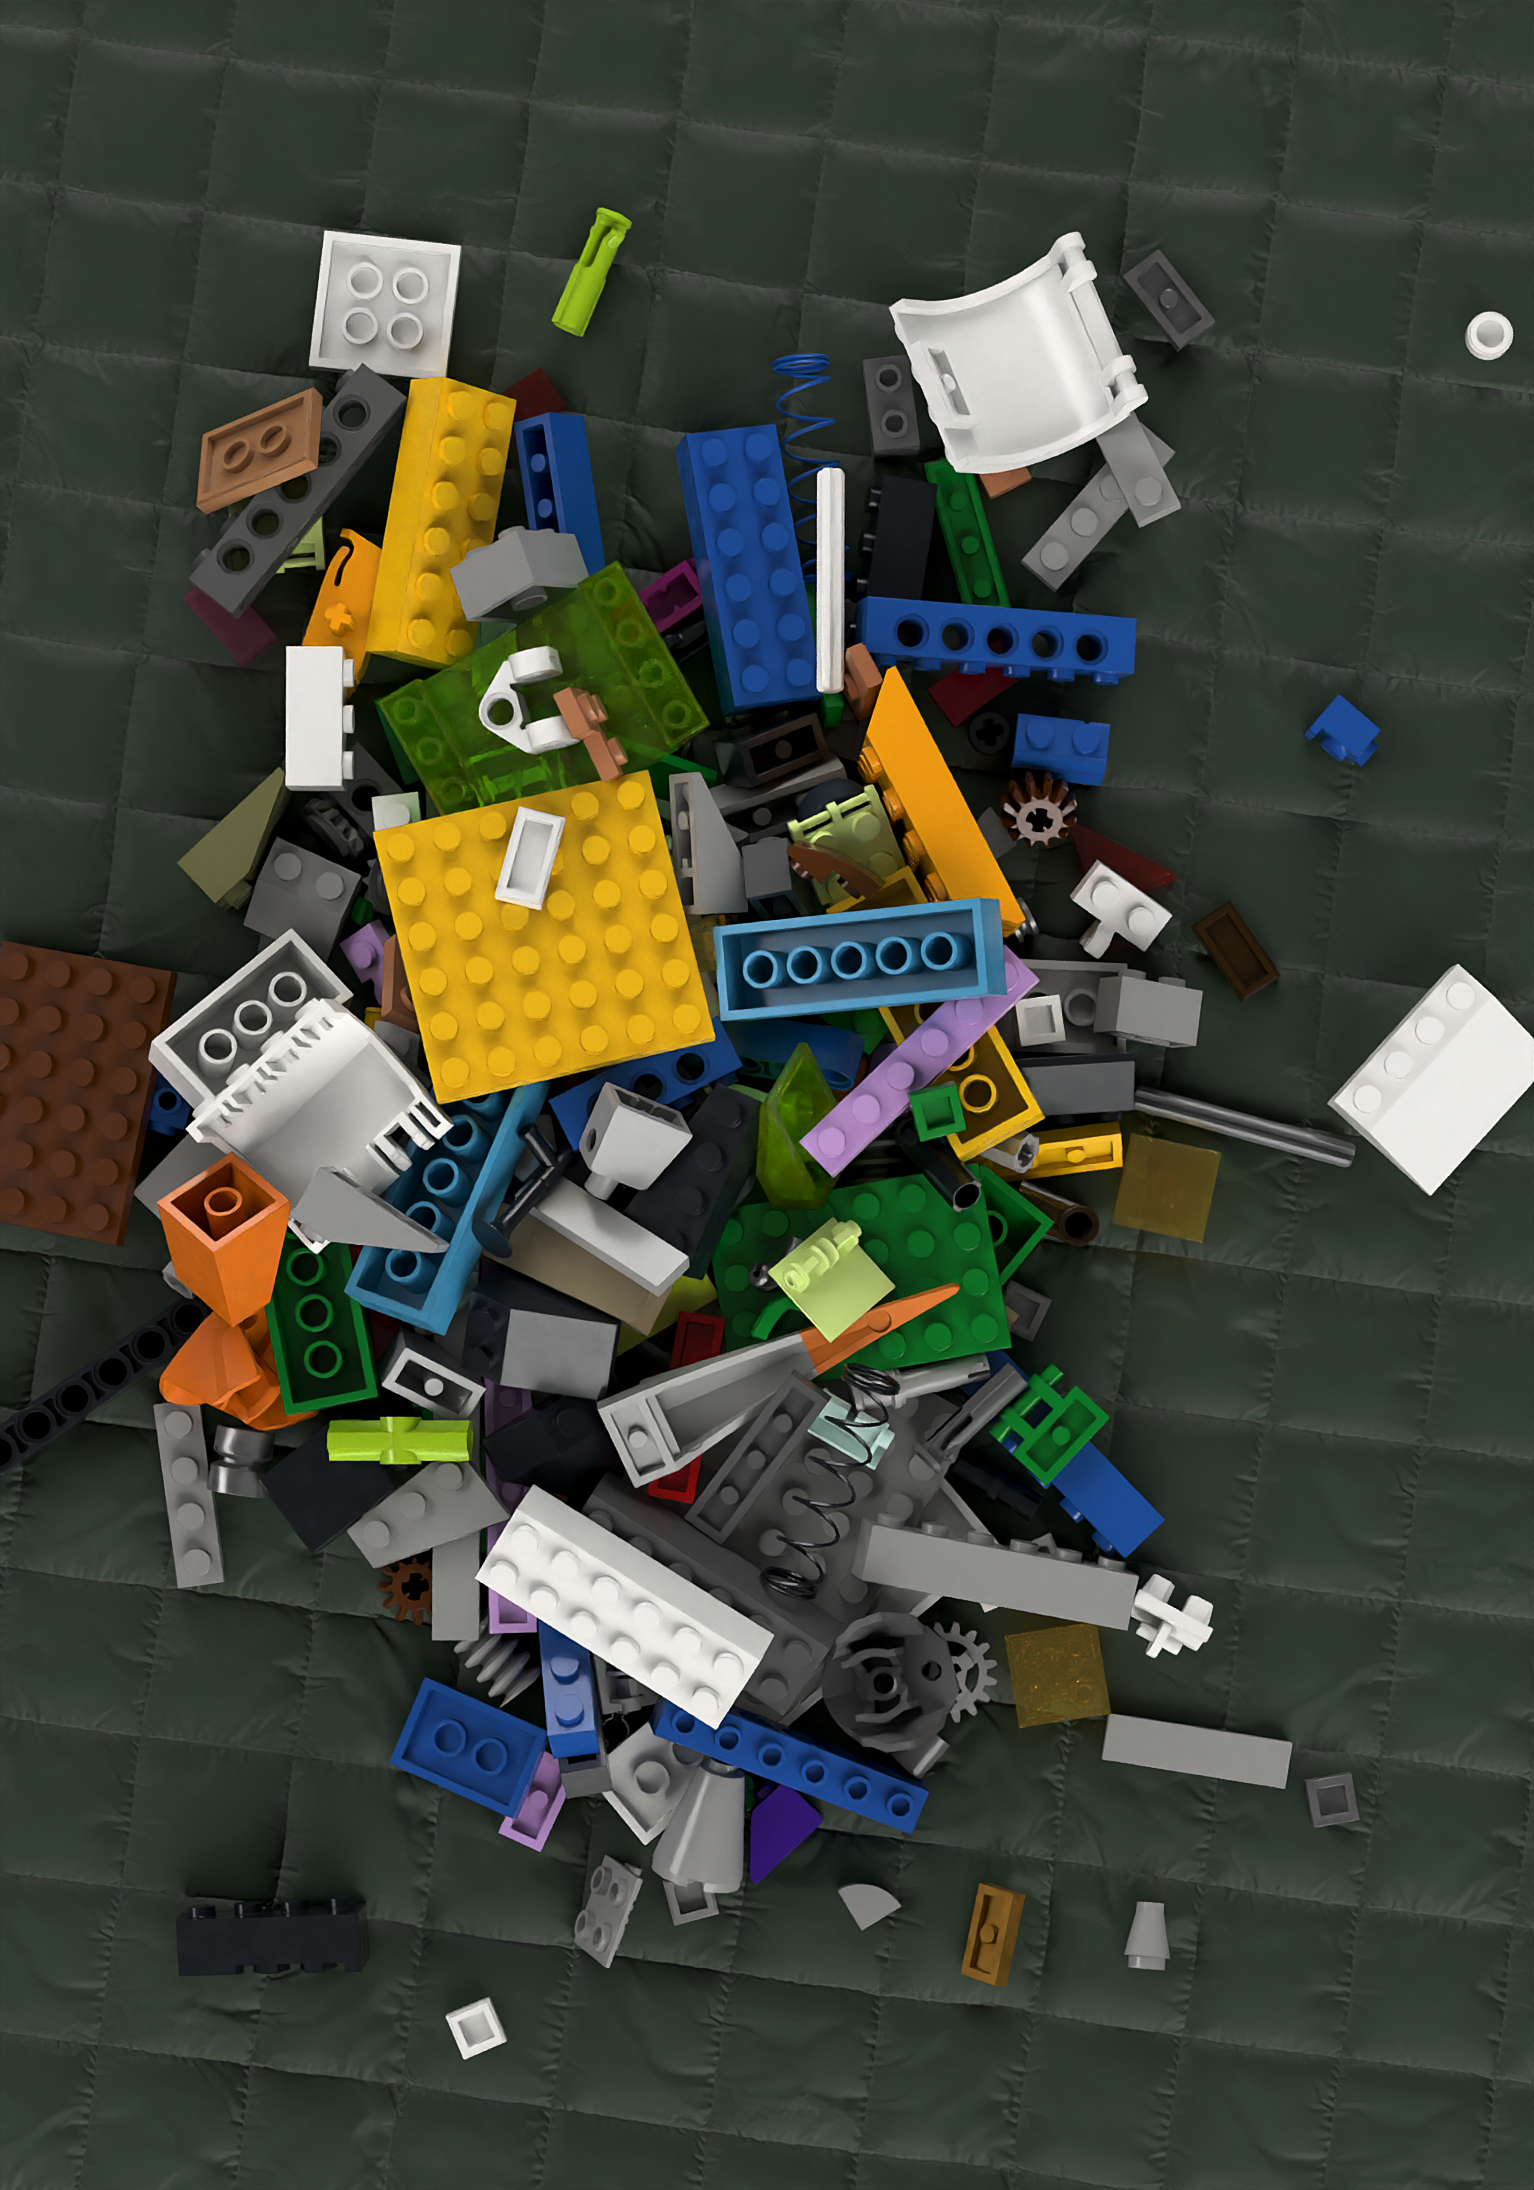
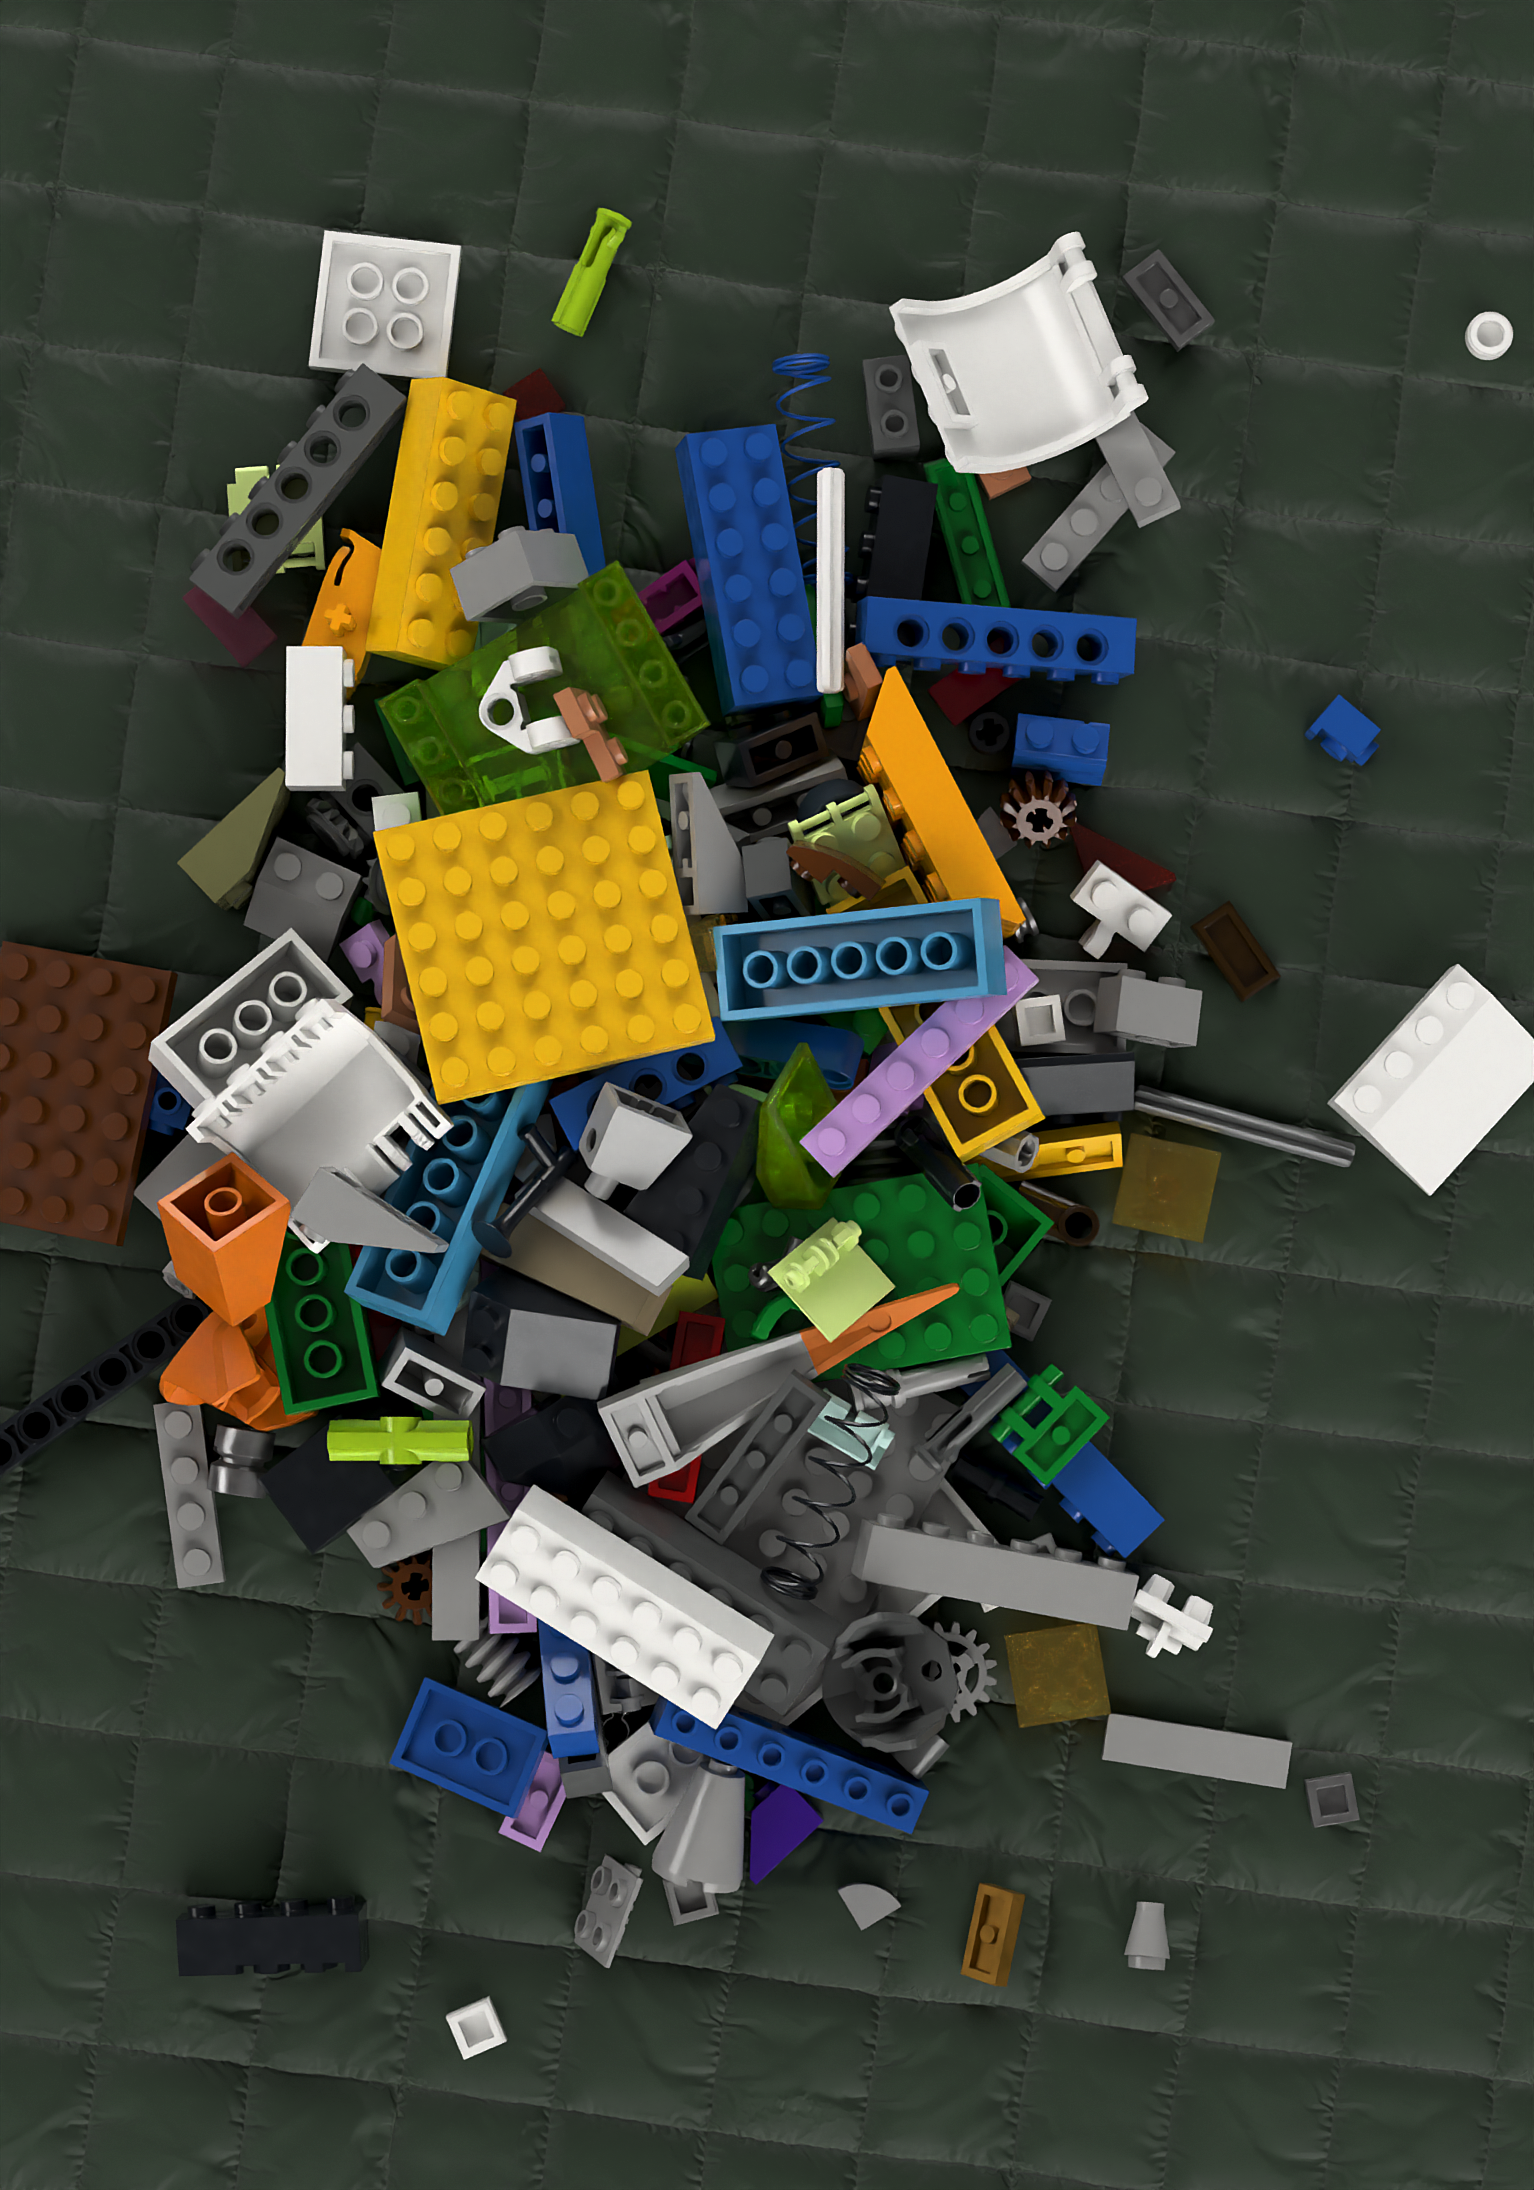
medium nougat tile [196,387,323,515] -> none
white tile [495,806,565,911] -> none
green plate [907,1080,967,1142] -> none

